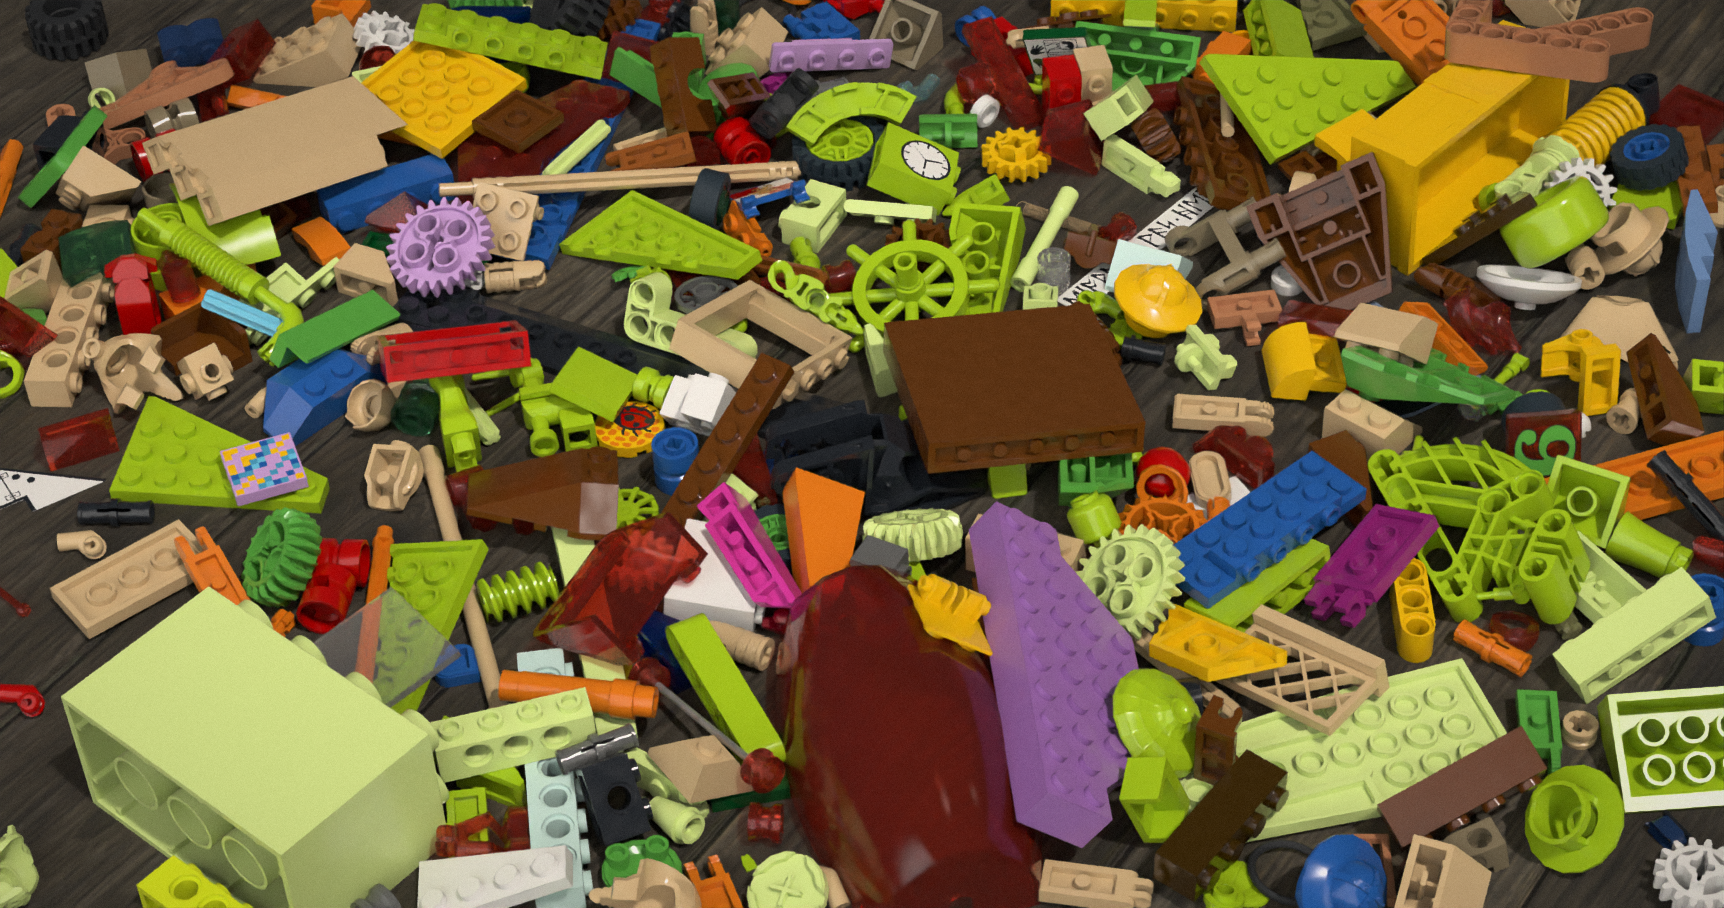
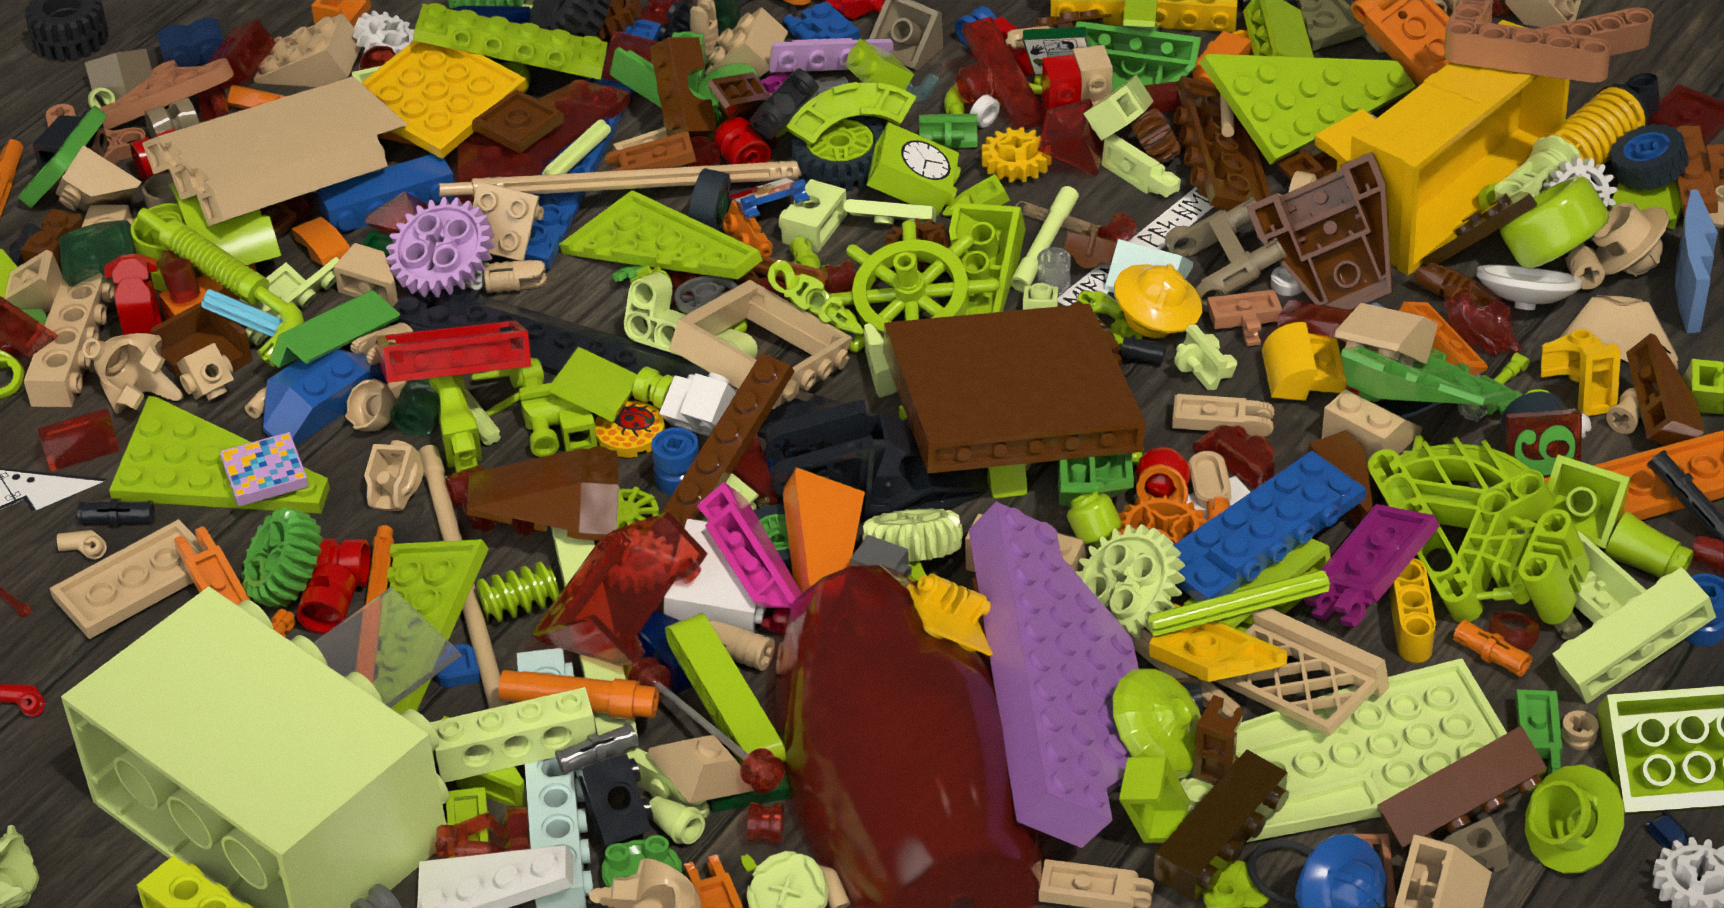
none -> lime brick [845,38,914,90]
none -> lime axle [1147,570,1330,637]

